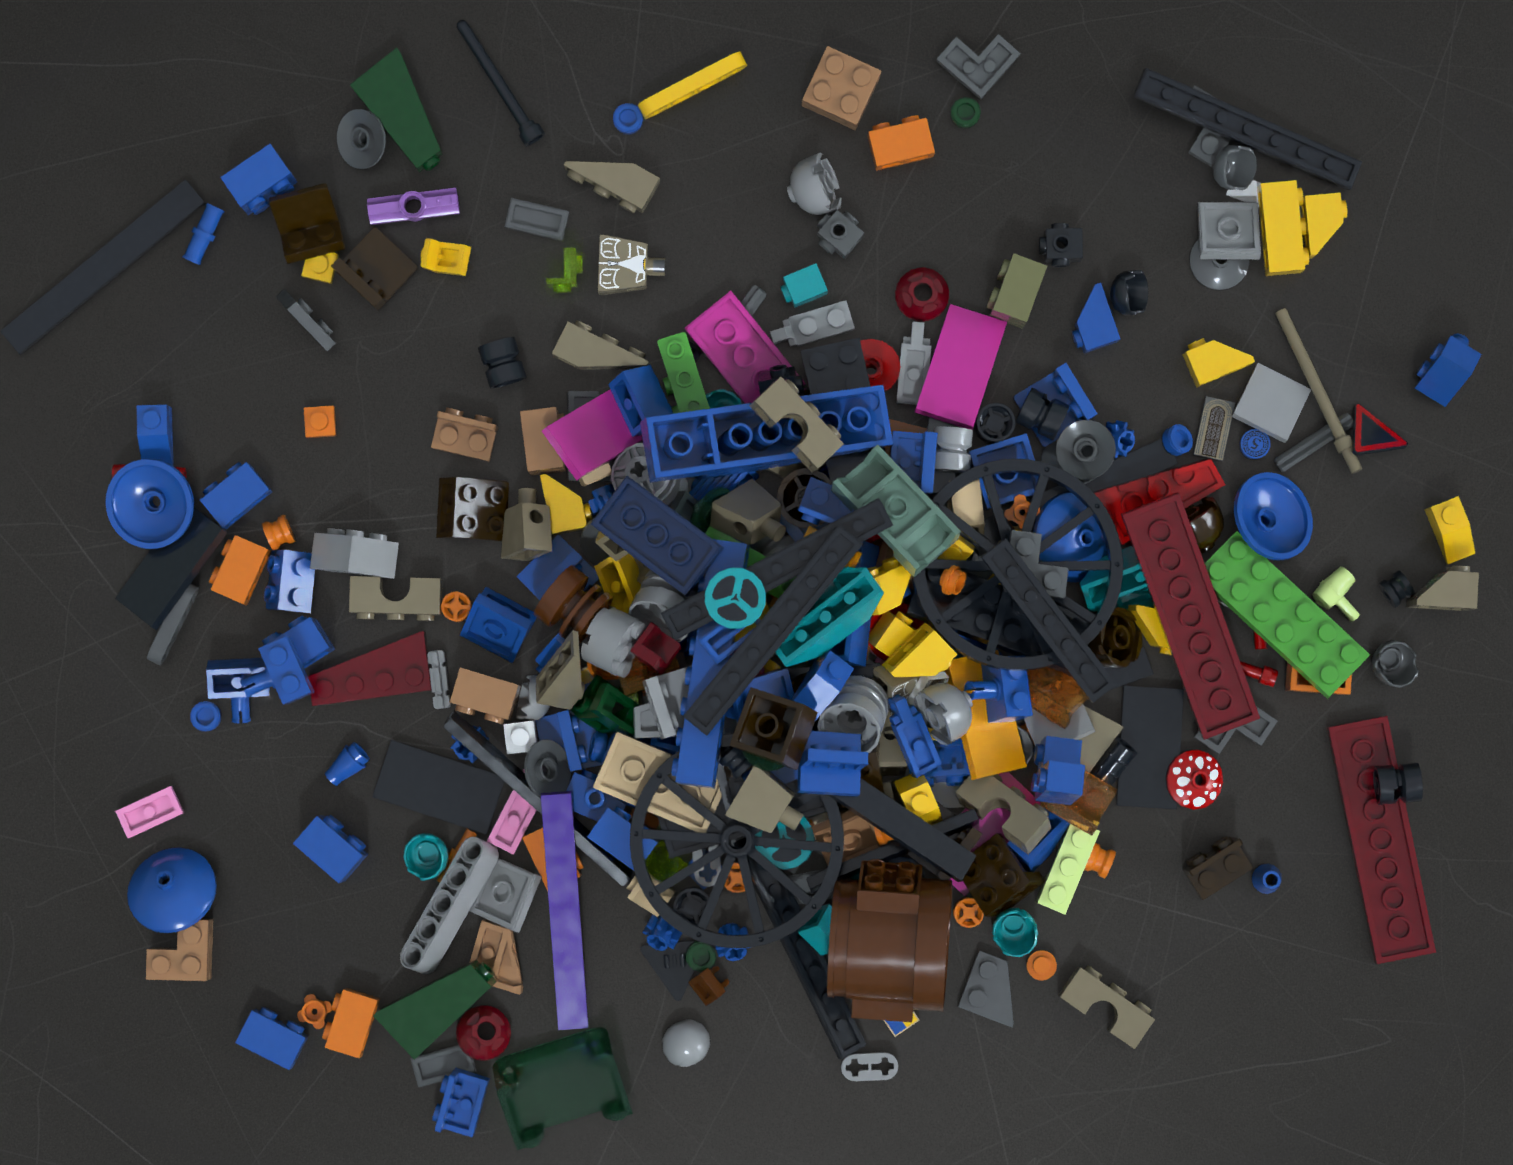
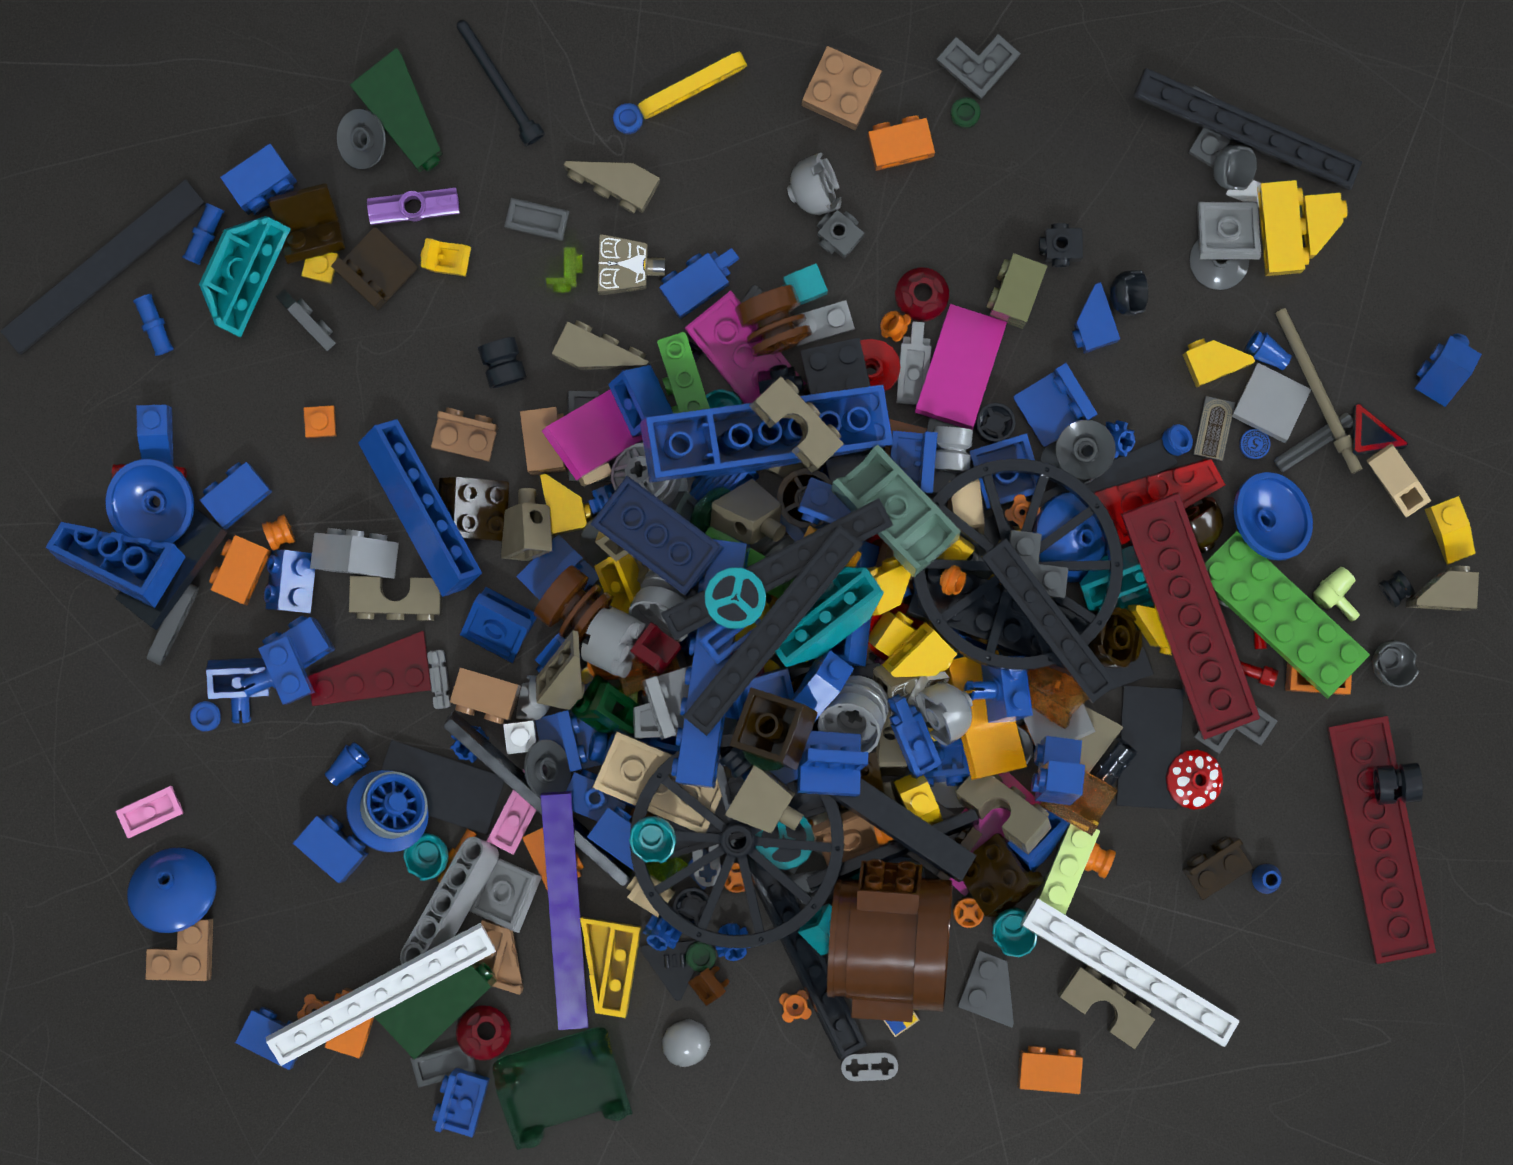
orange wheel [441,591,472,622] -> none
black wheel [1015,388,1070,440] -> none
orange plate [1026,950,1057,981] -> none
none -> blue wedge [46,522,186,608]
none -> blue pin [133,294,174,356]
none -> teal wedge [199,216,291,338]
none -> white plate [266,923,496,1066]
none -> blue piece [346,770,429,852]
none -> blue brick [358,419,482,597]
none -> yellow wedge [580,917,642,1018]
none -> teal hair [629,816,676,863]
none -> blue hinge [659,248,739,320]
none -> reddish brown wheel [735,285,812,357]
none -> orange plate [779,990,812,1023]
none -> orange plate [880,311,911,342]
none -> orange brick [1017,1046,1083,1094]
none -> white plate [1020,898,1239,1047]
none -> blue cone [1245,331,1292,370]
none -> tan slope [1367,443,1431,518]

